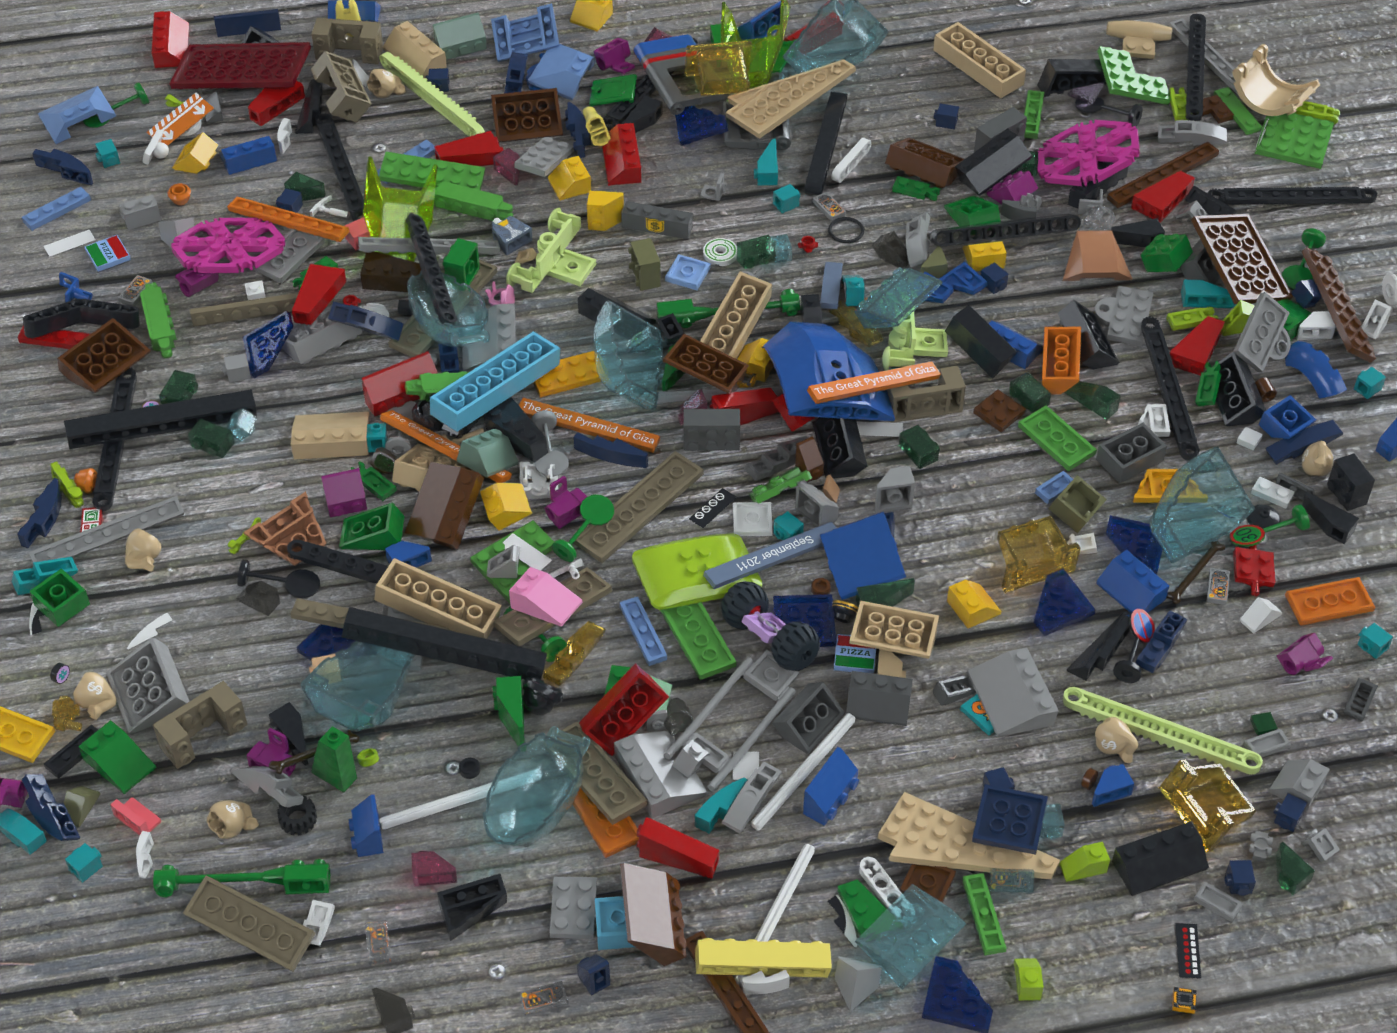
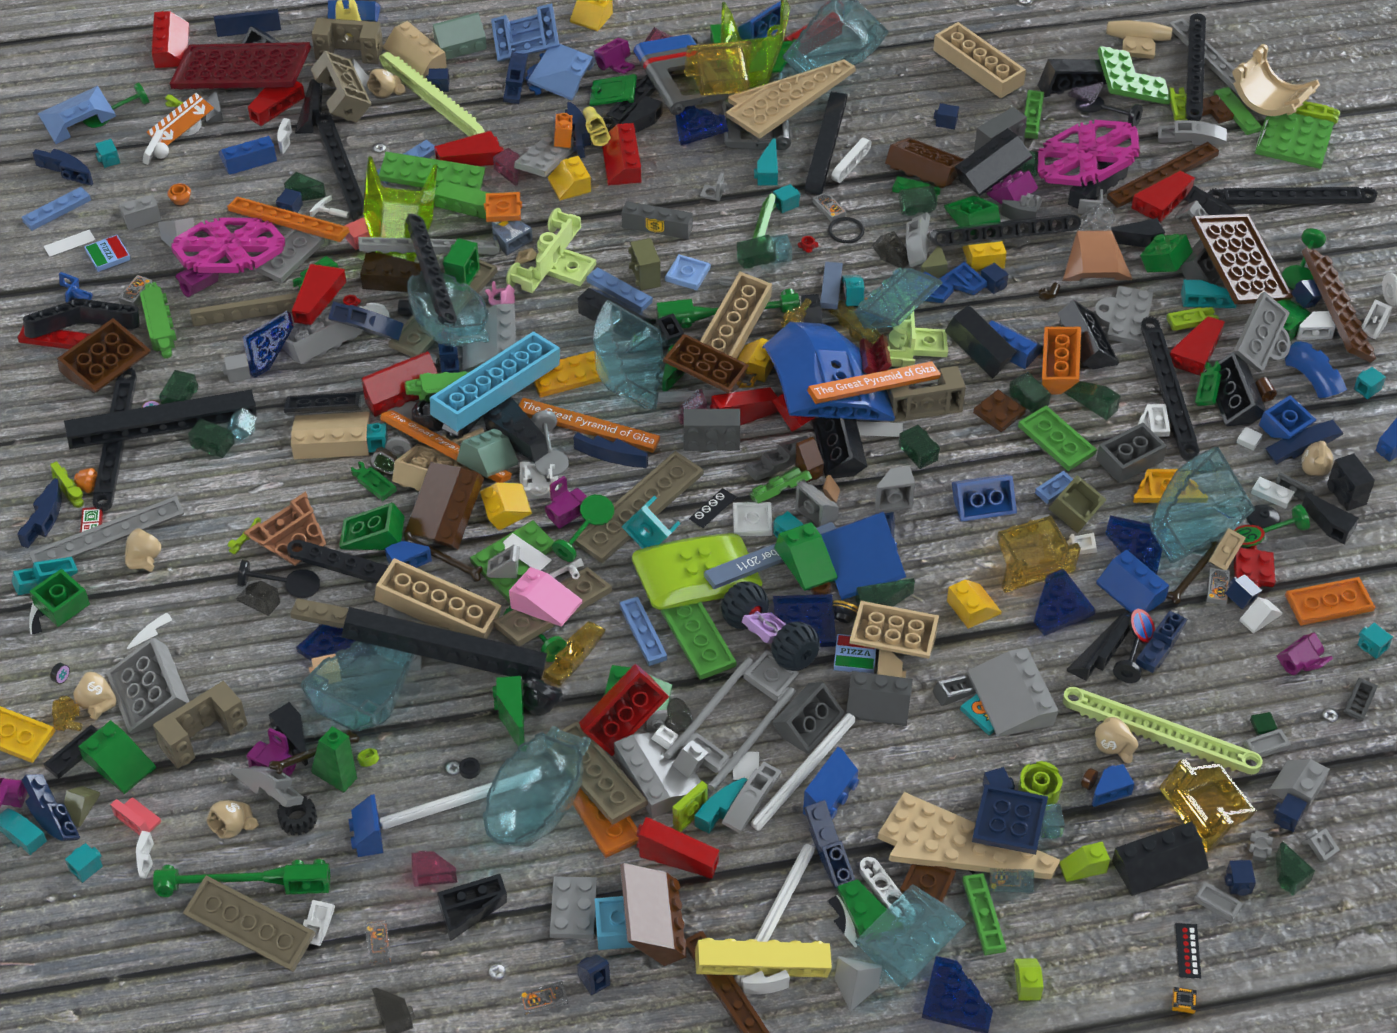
yellow slope [172,132,218,174] -> none
white slope [245,280,266,300] -> none
magenta slope [321,468,367,518] -> none
reddish brown slope [491,88,563,142] -> none
yellow slope [587,190,624,231] -> none
white tile [703,238,737,266] -> none
lime slope [1222,300,1254,336] -> none
none -> black slope [284,392,361,415]
none -> dark brown piece [404,532,483,582]
none -> orange plate [484,192,522,222]
none -> orange slope [554,113,572,148]
none -> medium blue plate [587,267,653,312]
none -> teal hose [621,495,681,549]
none -> white tile [651,724,679,750]
none -> lime tile [672,781,708,832]
none -> plate [750,193,776,252]
none -> green slope [774,522,838,591]
none -> clear yellow piece [781,298,812,328]
none -> dark blue slope [804,800,855,889]
none -> dark red fence [859,333,892,374]
none -> clear green brick [898,186,937,216]
none -> blue slope [952,474,1017,522]
none -> lime brick [1018,761,1063,812]
none -> dark brown arm [1038,283,1061,301]
none -> tan plate [1208,528,1246,570]
none -> dark blue brick [1225,574,1262,609]

